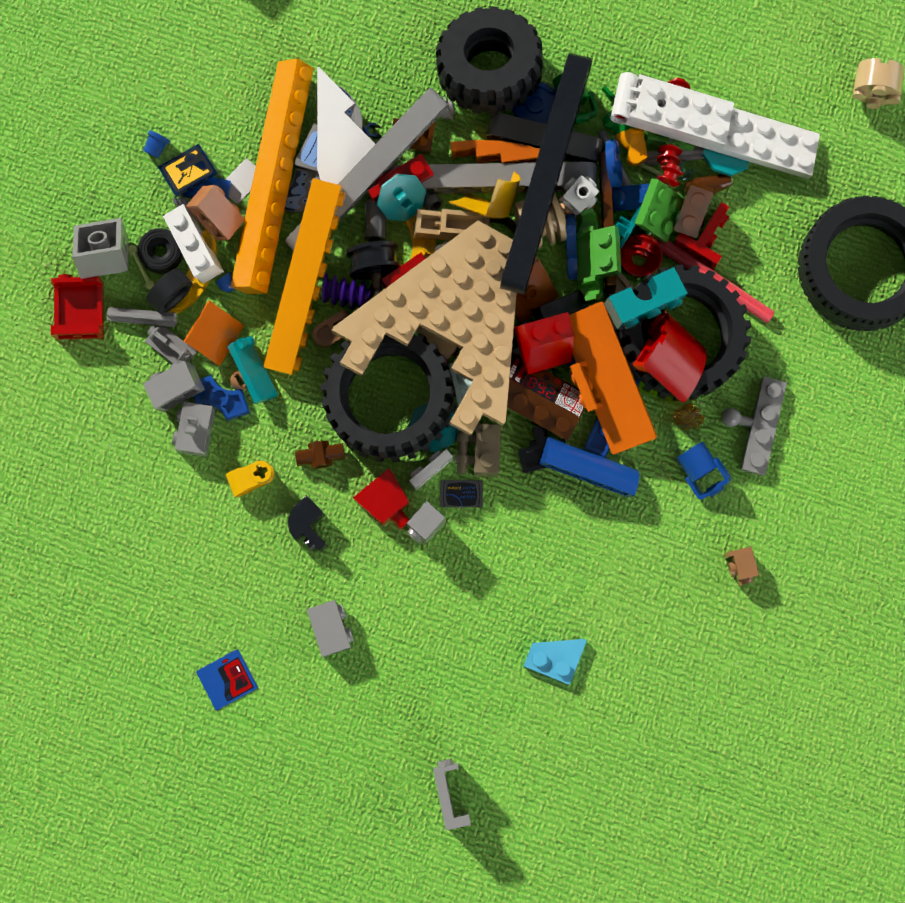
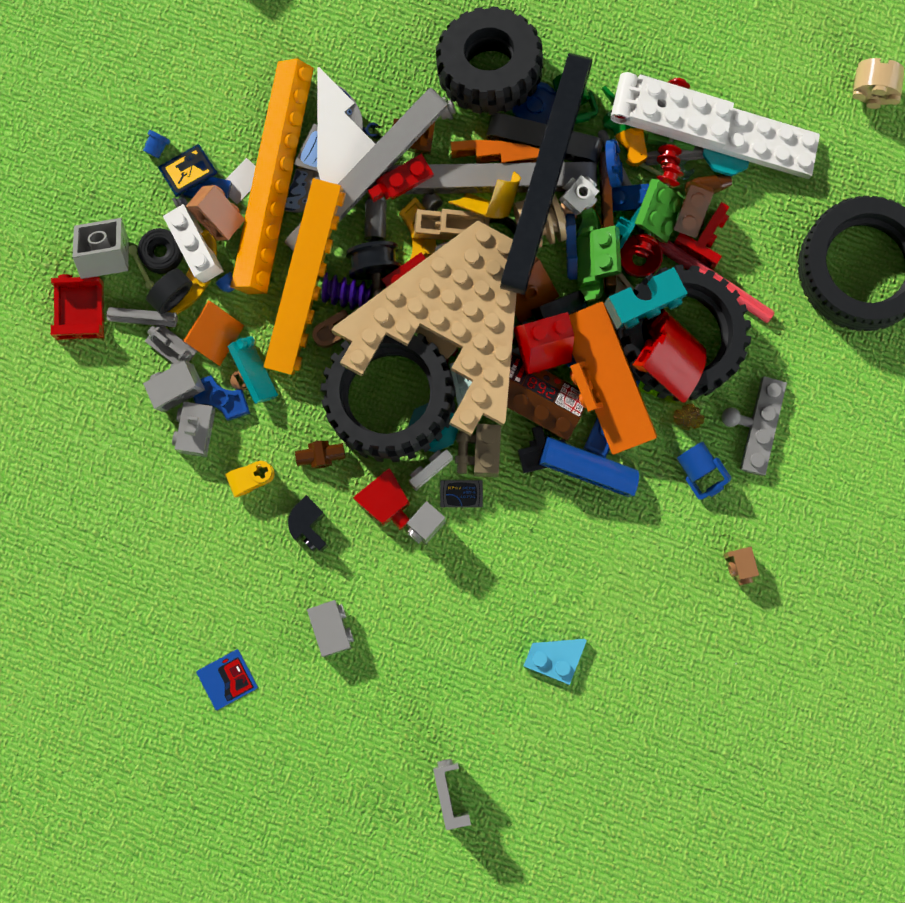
teal piece [377,174,426,221] -> none

